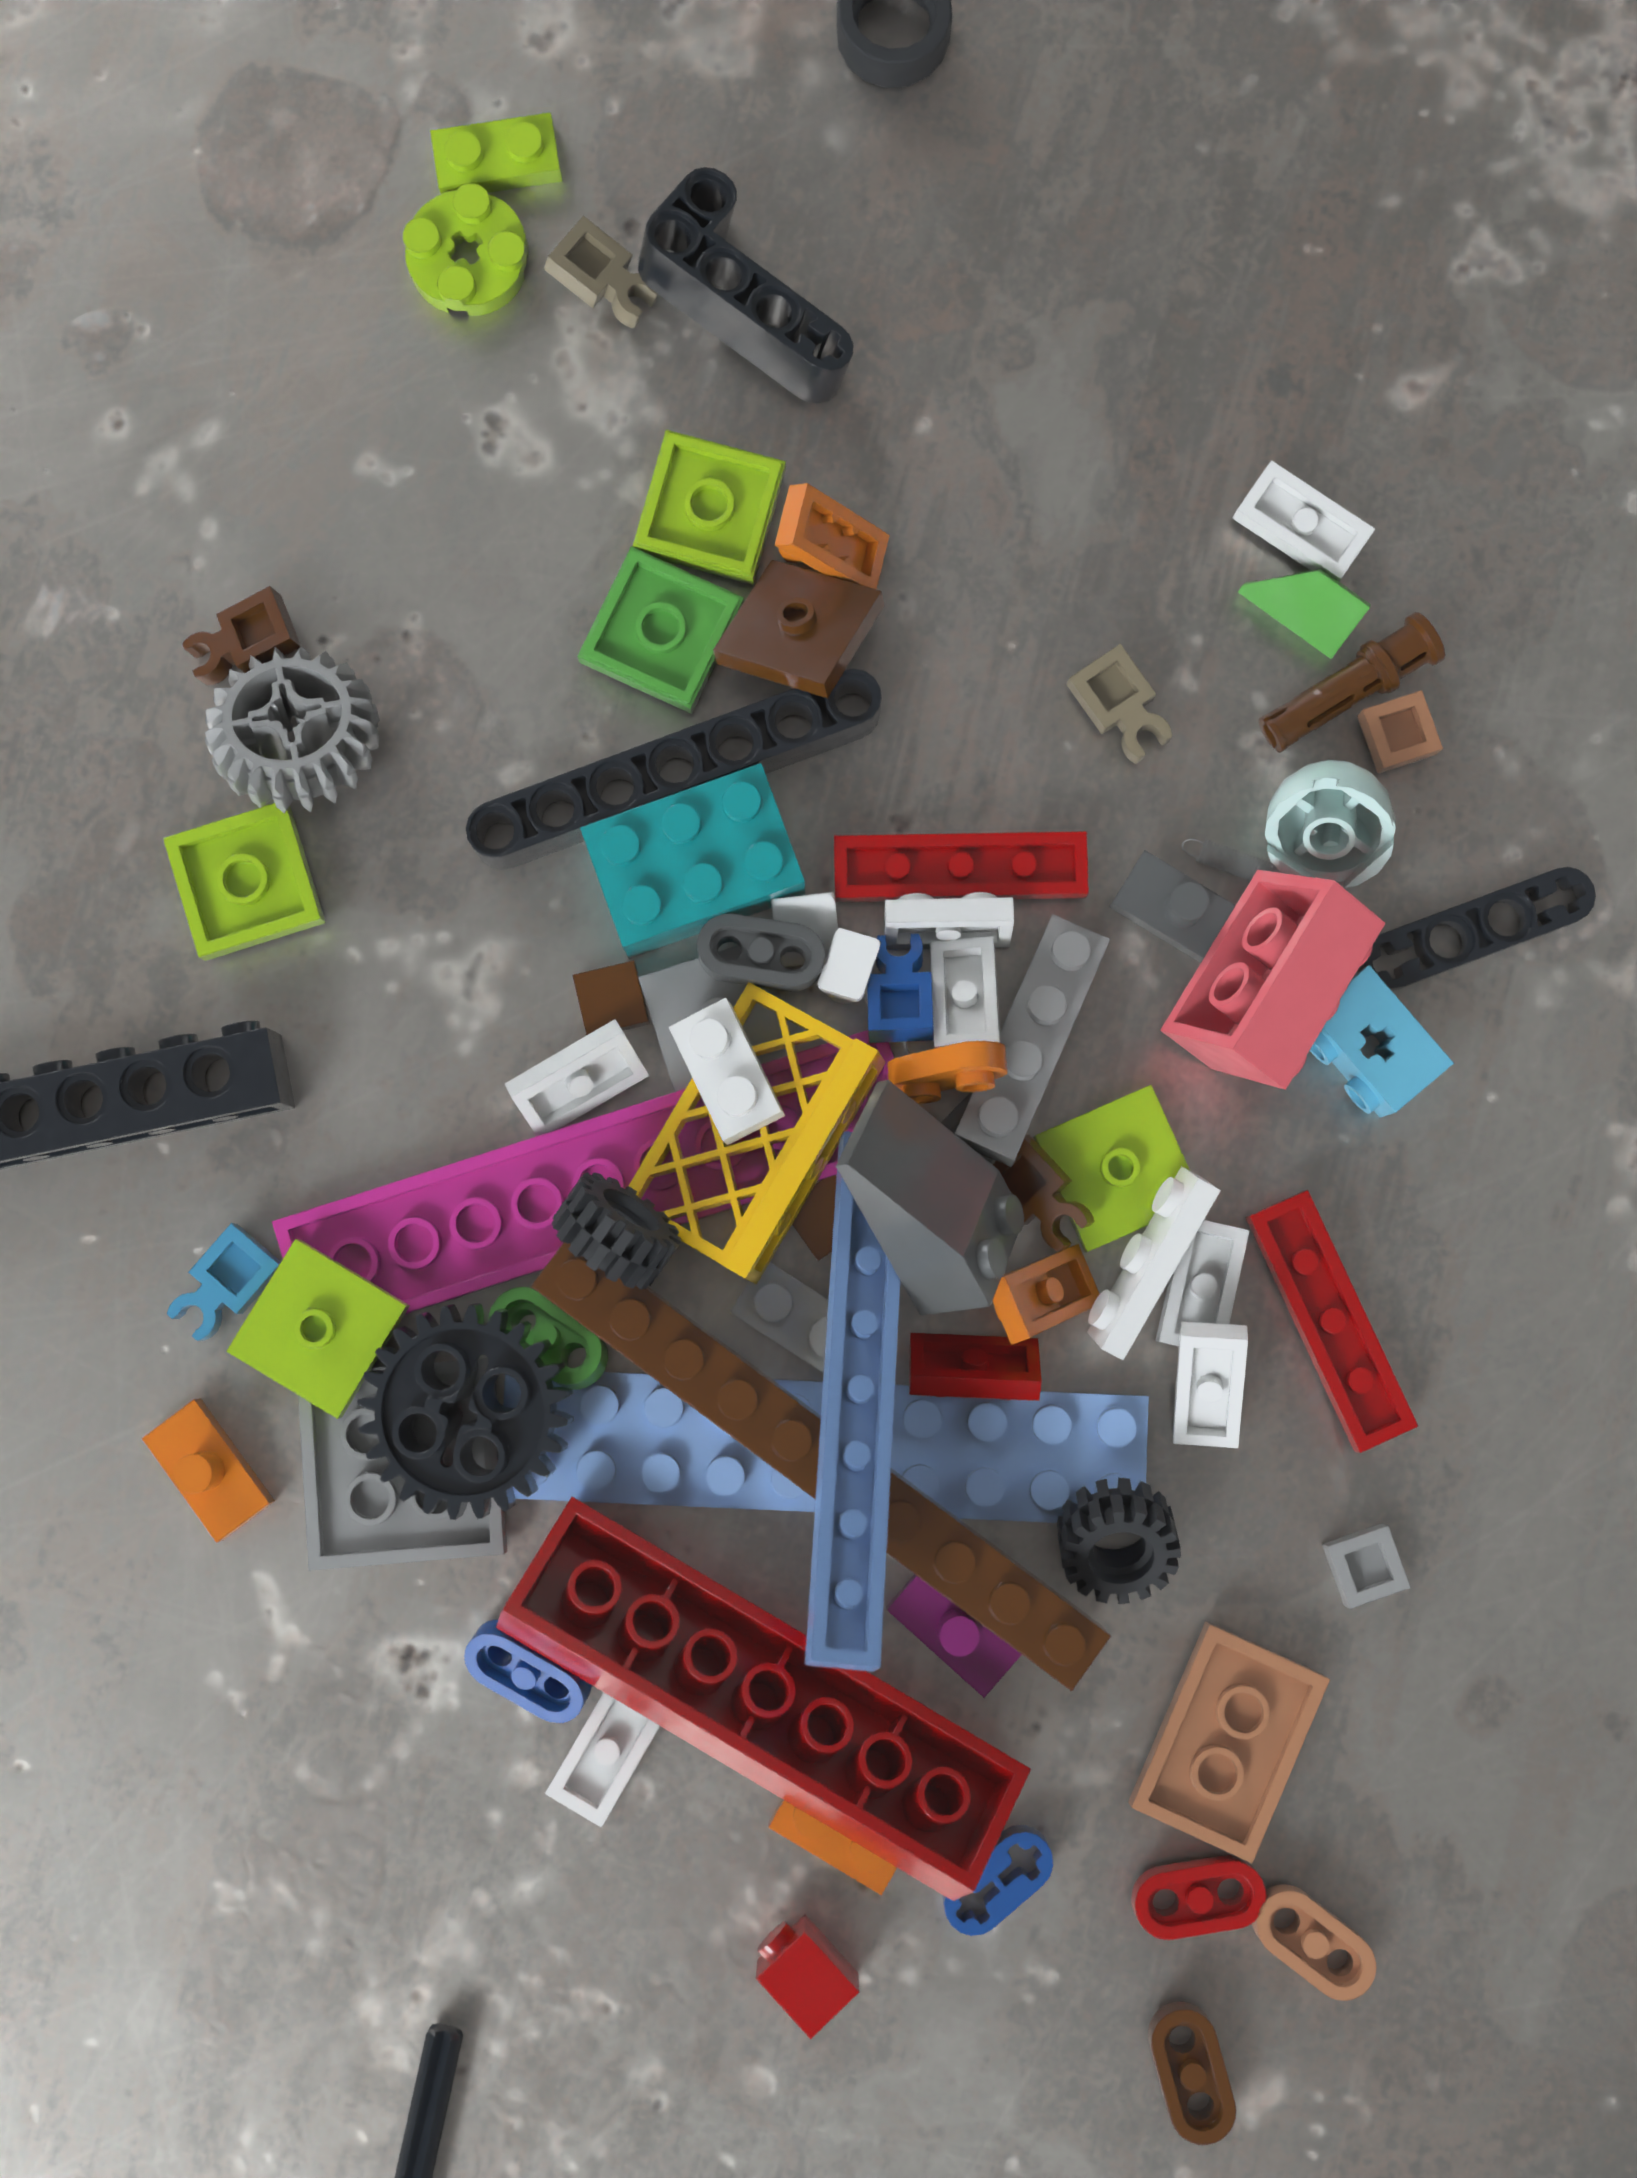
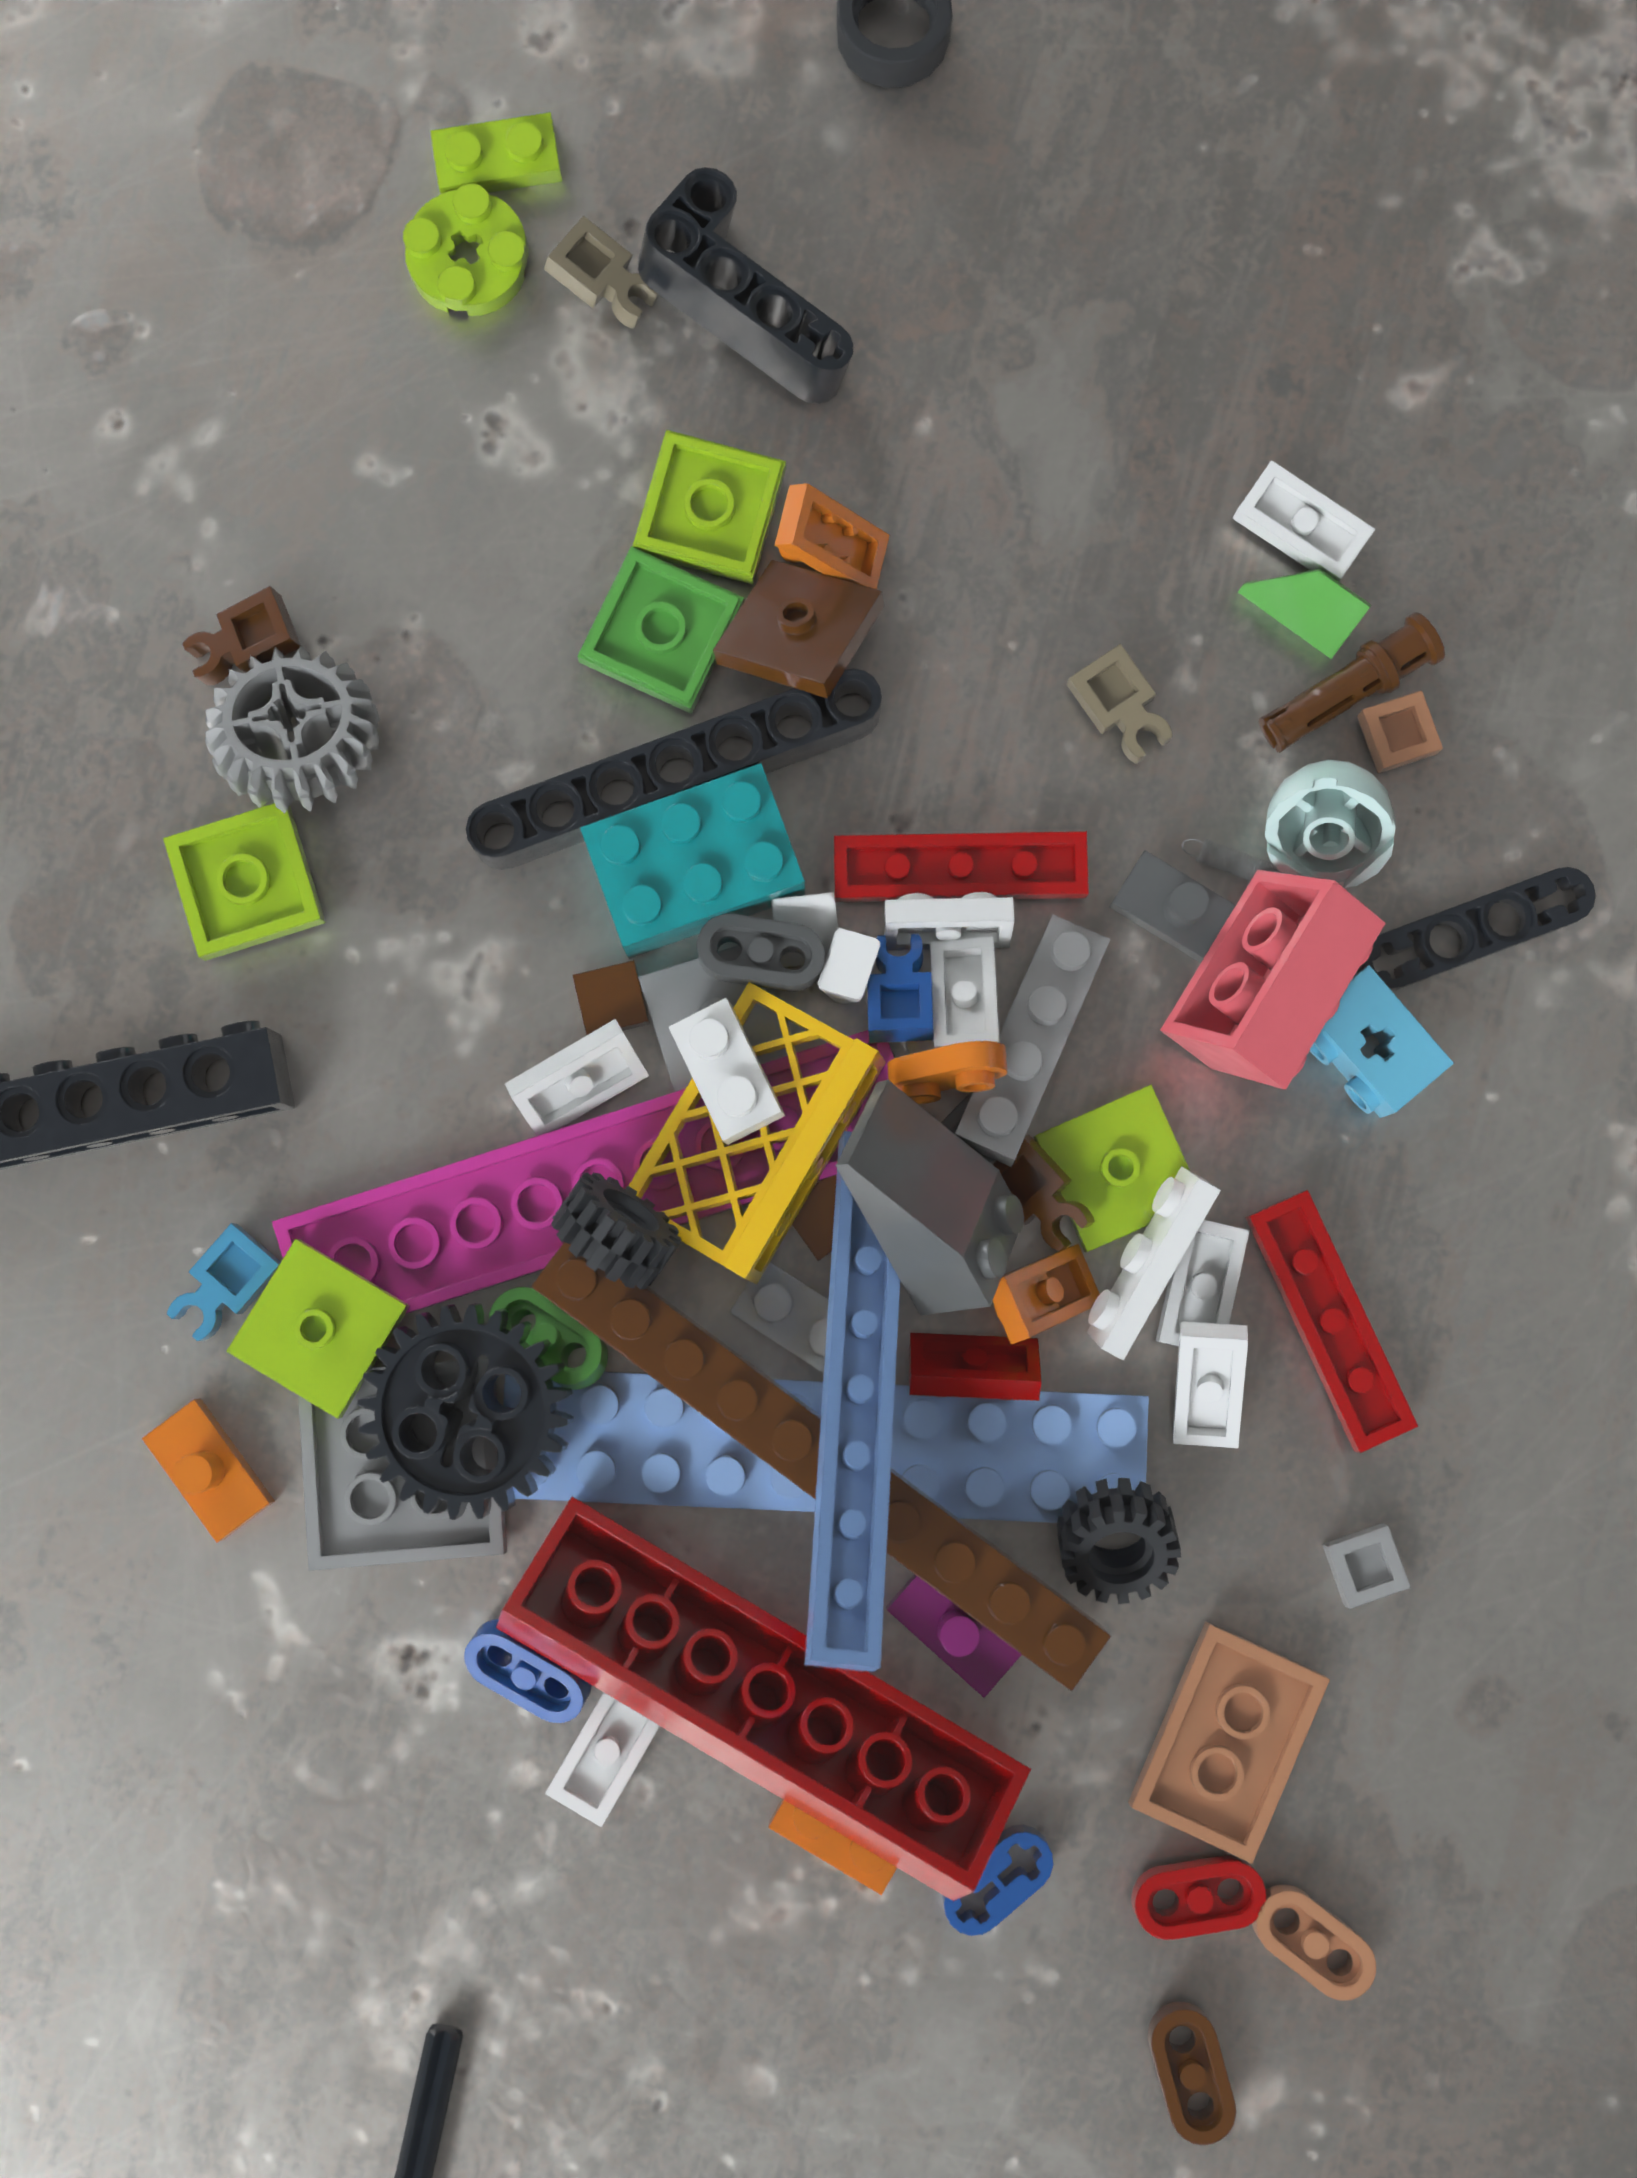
red brick [756,1914,860,2040] -> none

